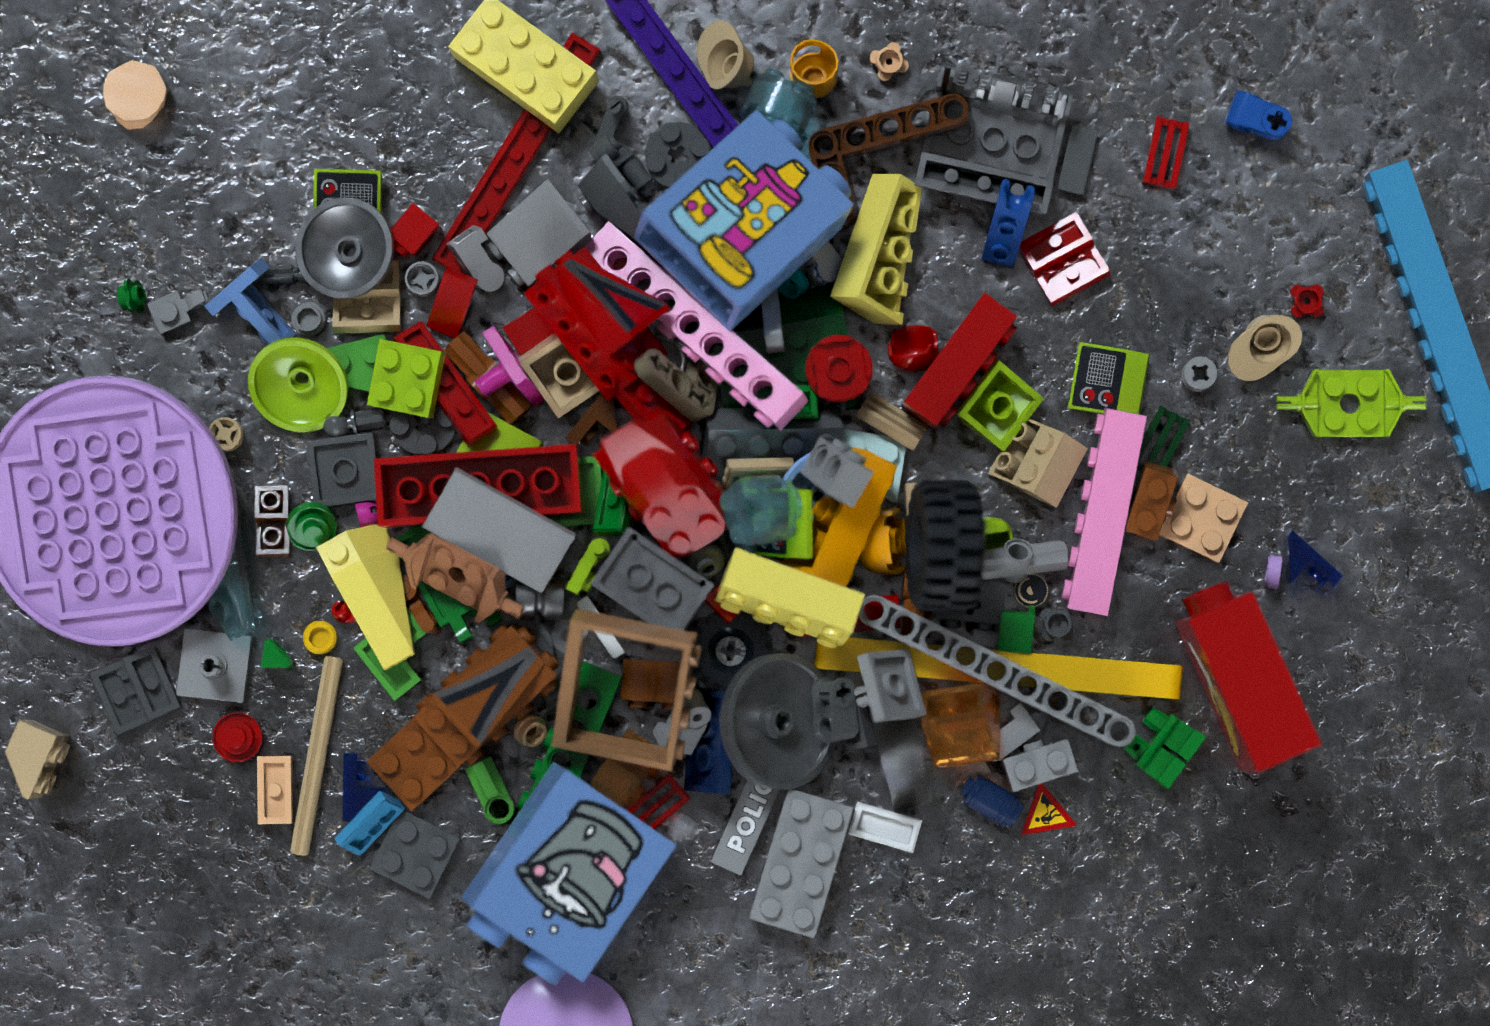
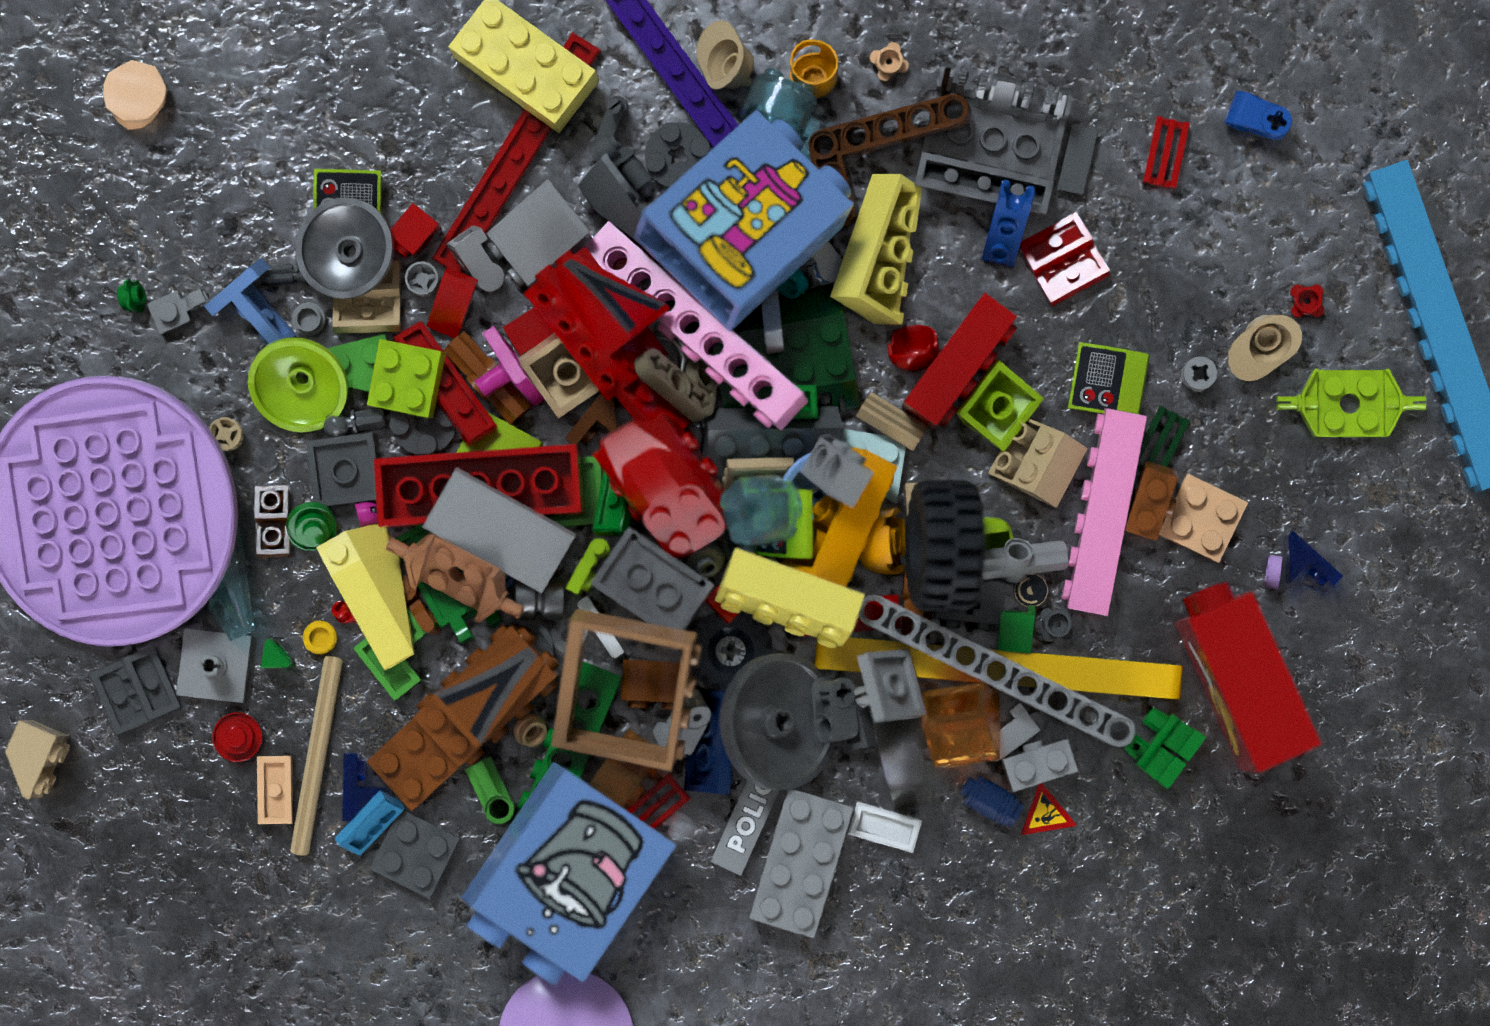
red tile [805,335,873,403] -> none

